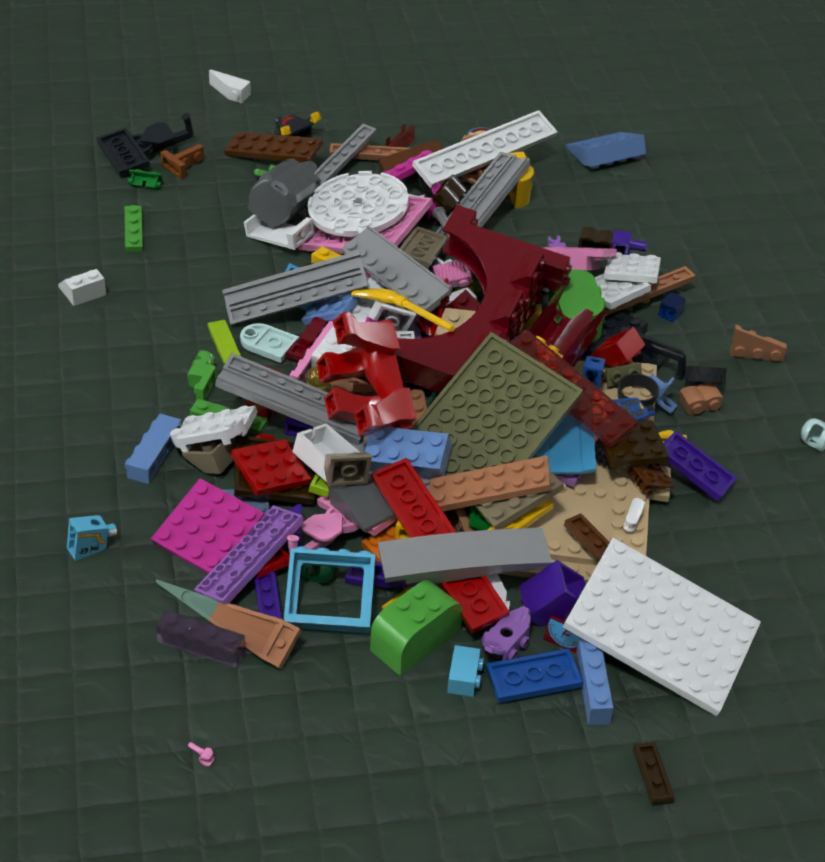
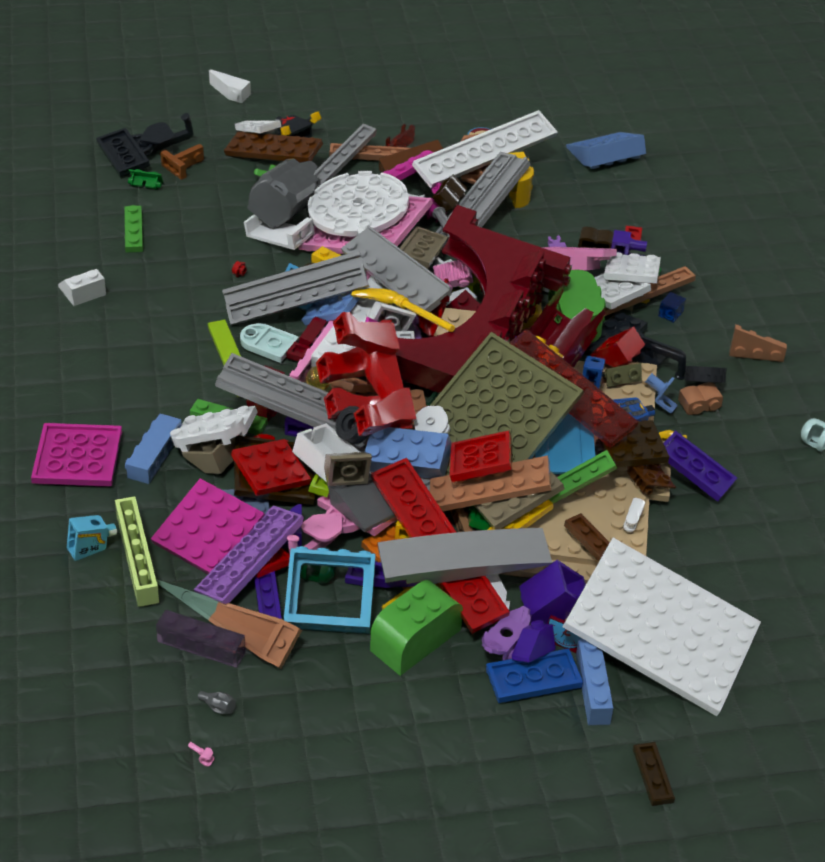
bright green plate [187,350,216,401] -> none
medium azure brick [447,645,484,697] -> none
black tyre [618,373,659,406] -> none
none -> dark pink plate [31,423,122,486]
none -> yellowish green brick [115,496,159,607]
none -> dark grey piece [198,691,236,715]
none -> red plate [232,261,247,278]
none -> white wing [235,121,281,133]
none -> black tyre [335,406,368,444]
none -> white piece [414,406,450,434]
none -> red plate [450,430,511,482]
none -> dark purple slope [512,620,555,662]
none -> bright green plate [549,450,617,504]
none -> red tile [625,226,642,241]

